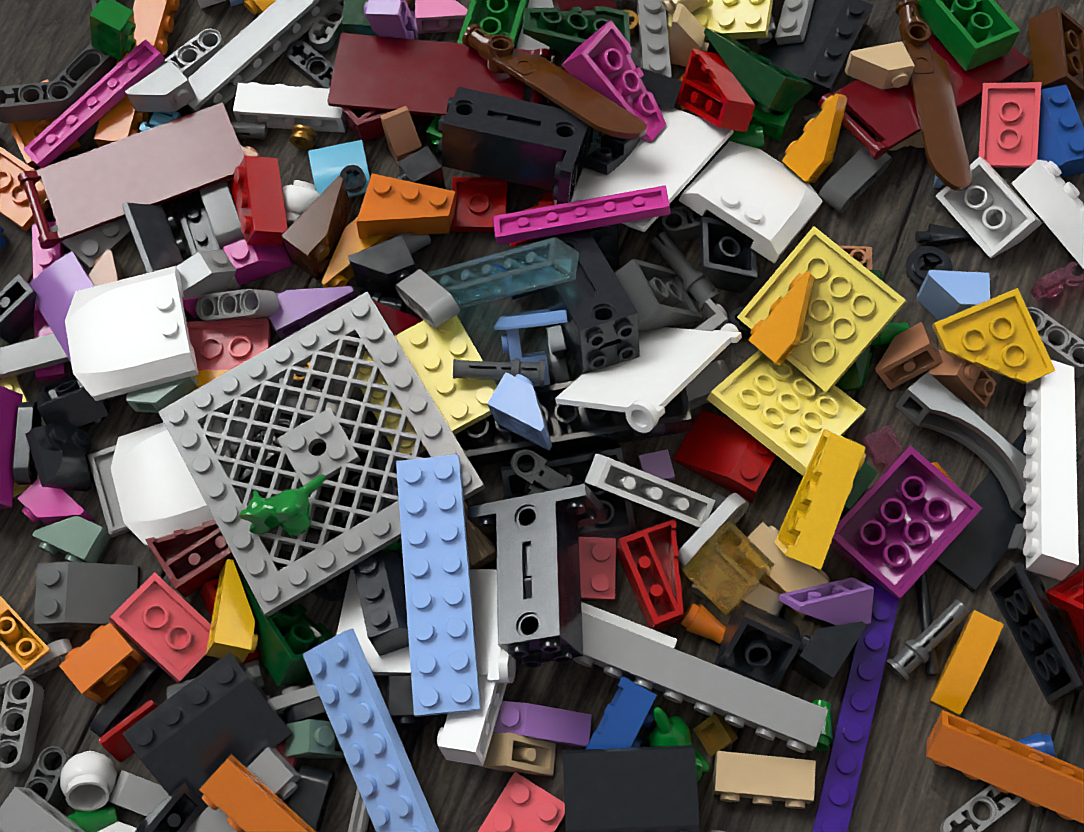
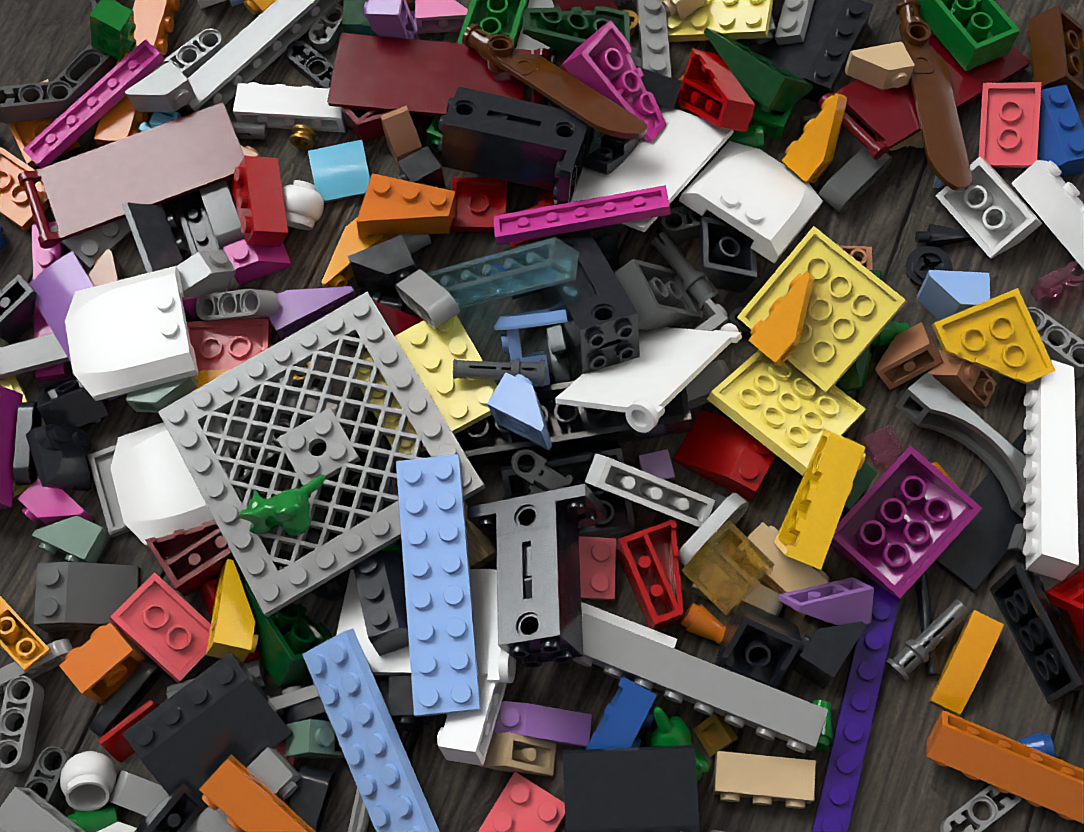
reddish brown slope [281,176,351,280] -> none
black bush [340,165,366,193] -> none
tan slope [669,3,709,67] -> none

